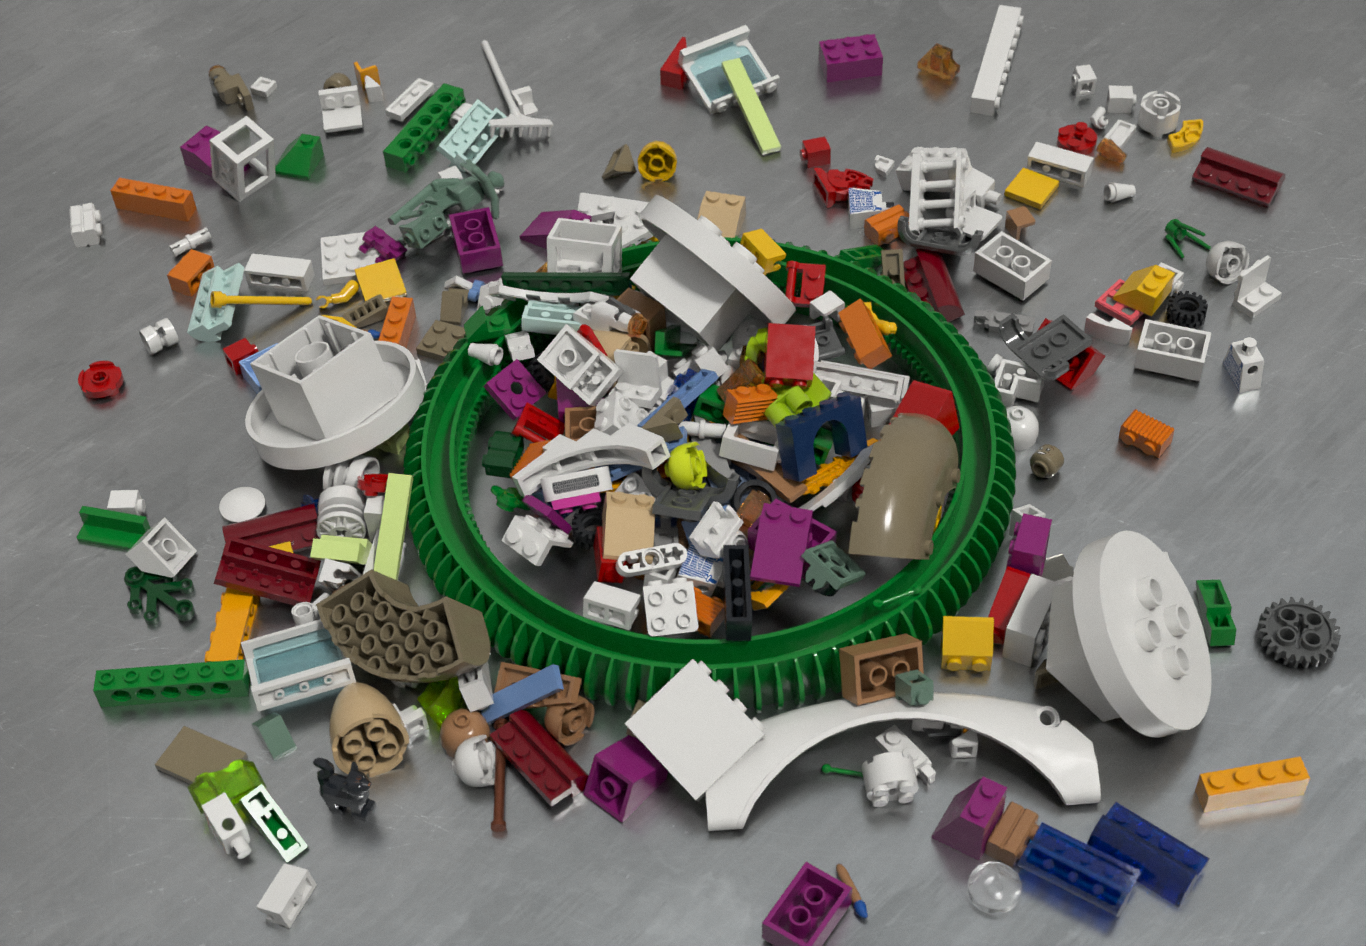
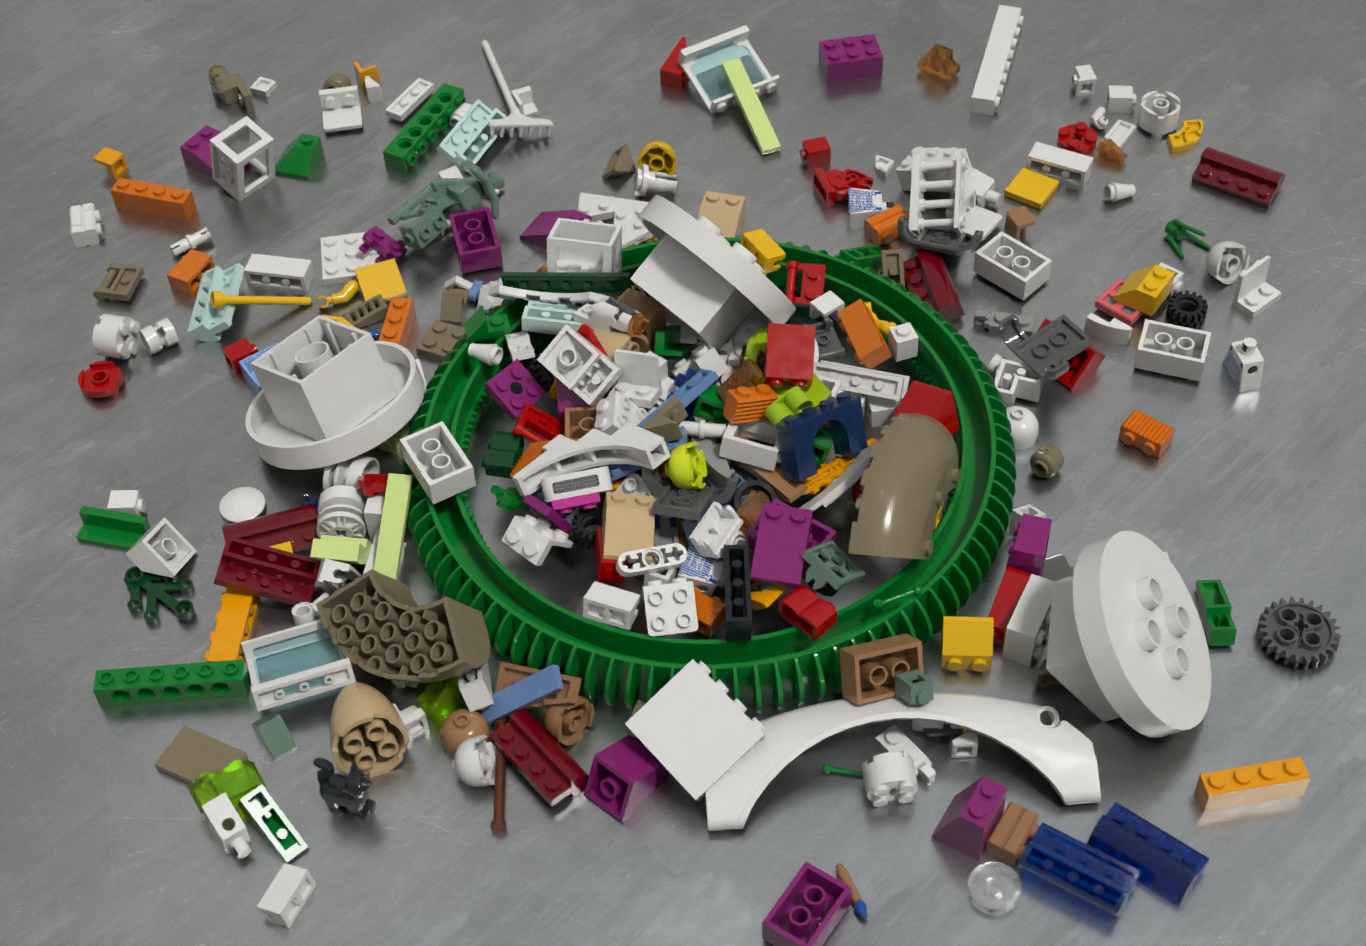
none -> white brick [92,314,140,359]
none -> light orange panel [93,147,128,180]
none -> dark tan plate [93,263,144,301]
none -> white brick [400,421,476,504]
none -> white piece [634,164,677,197]
none -> red brick [779,585,837,640]
none -> white brick [888,322,919,362]

